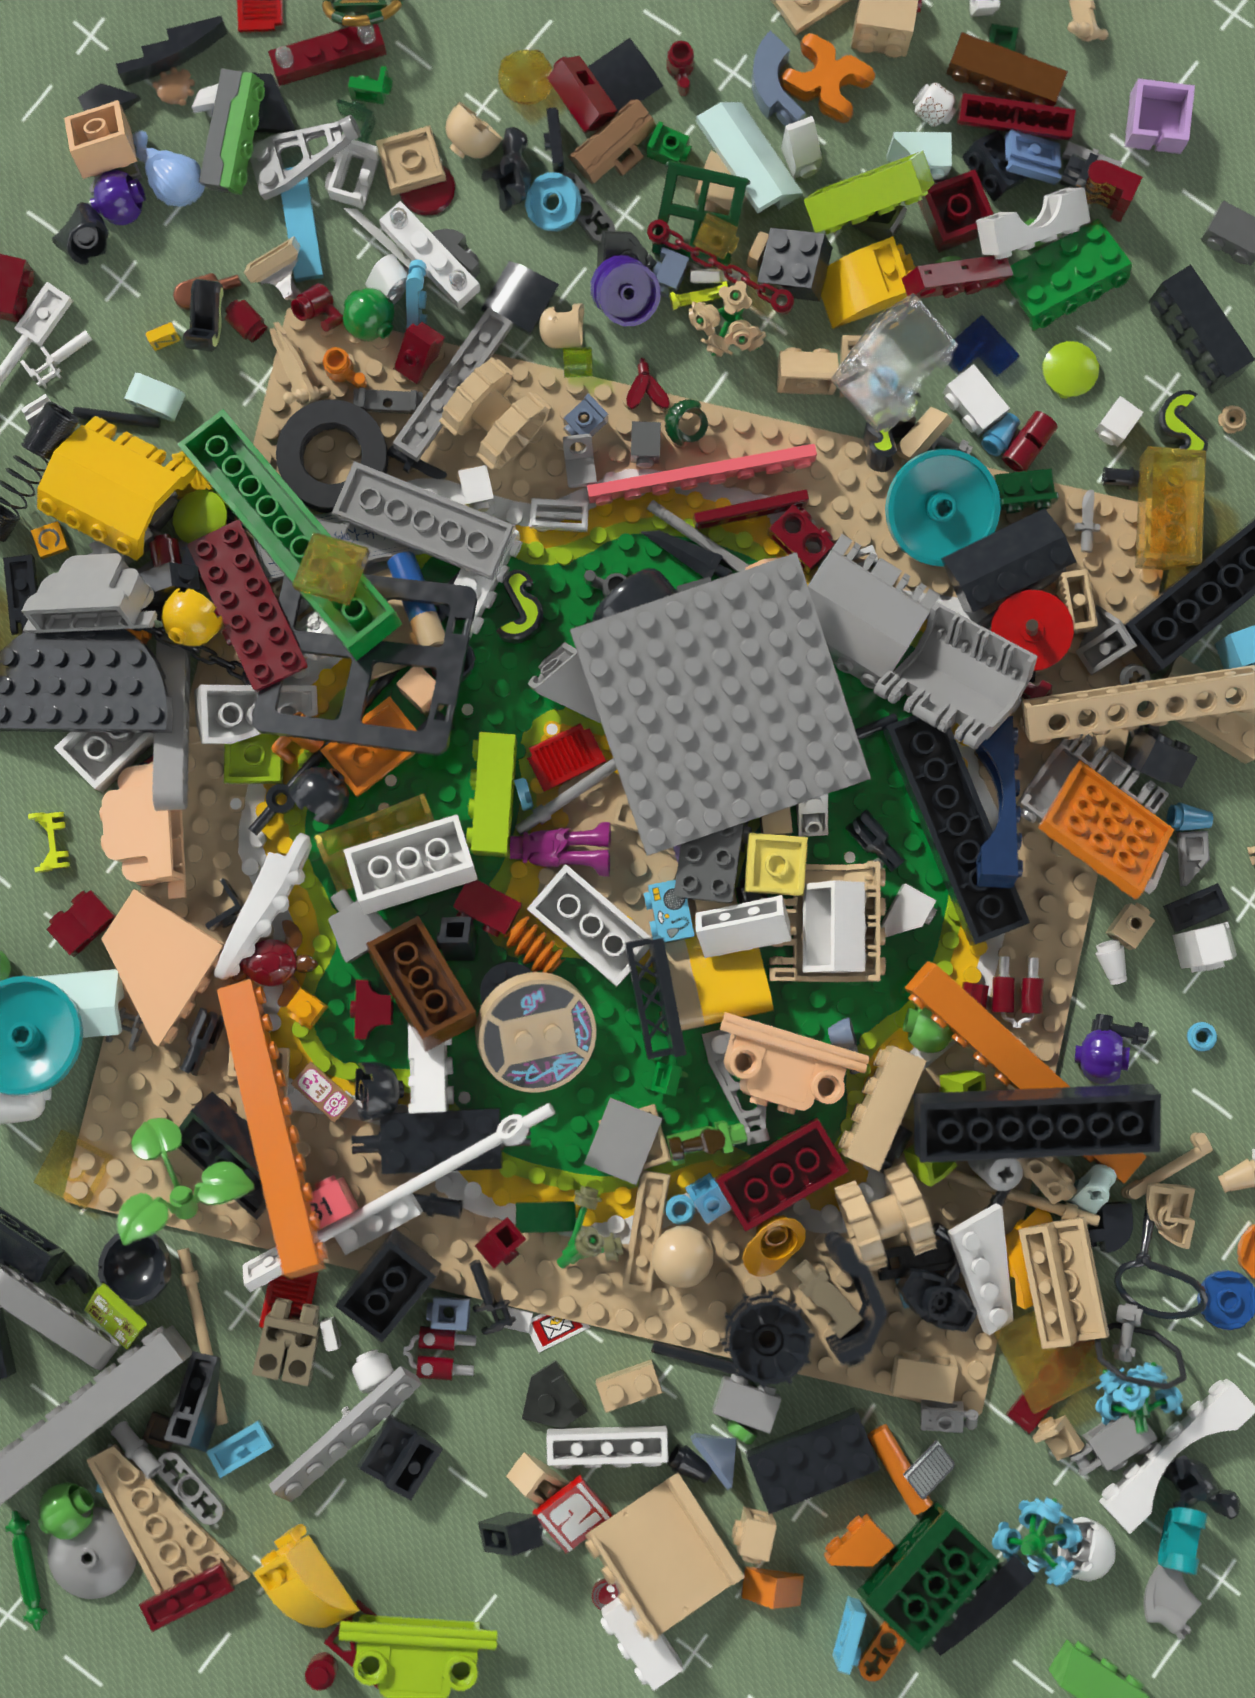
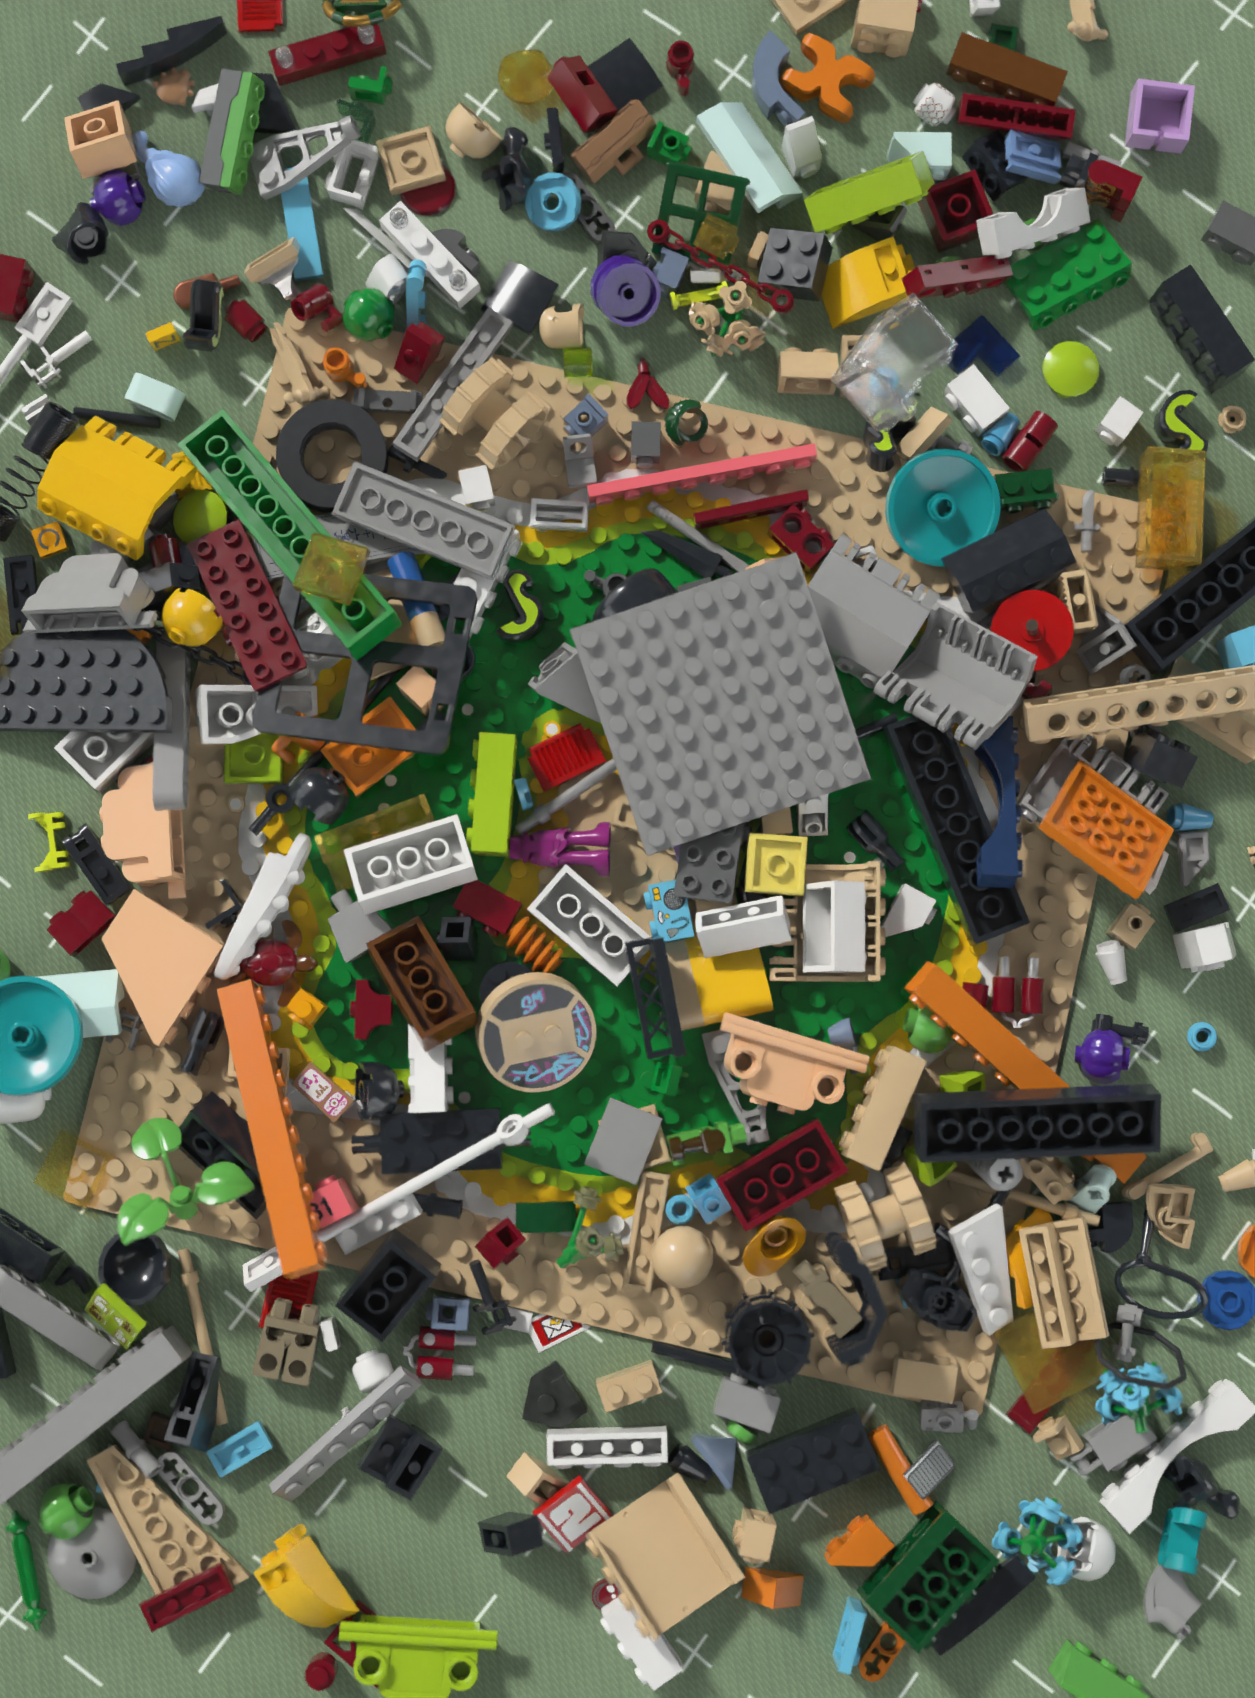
none -> black plate [62,823,132,906]

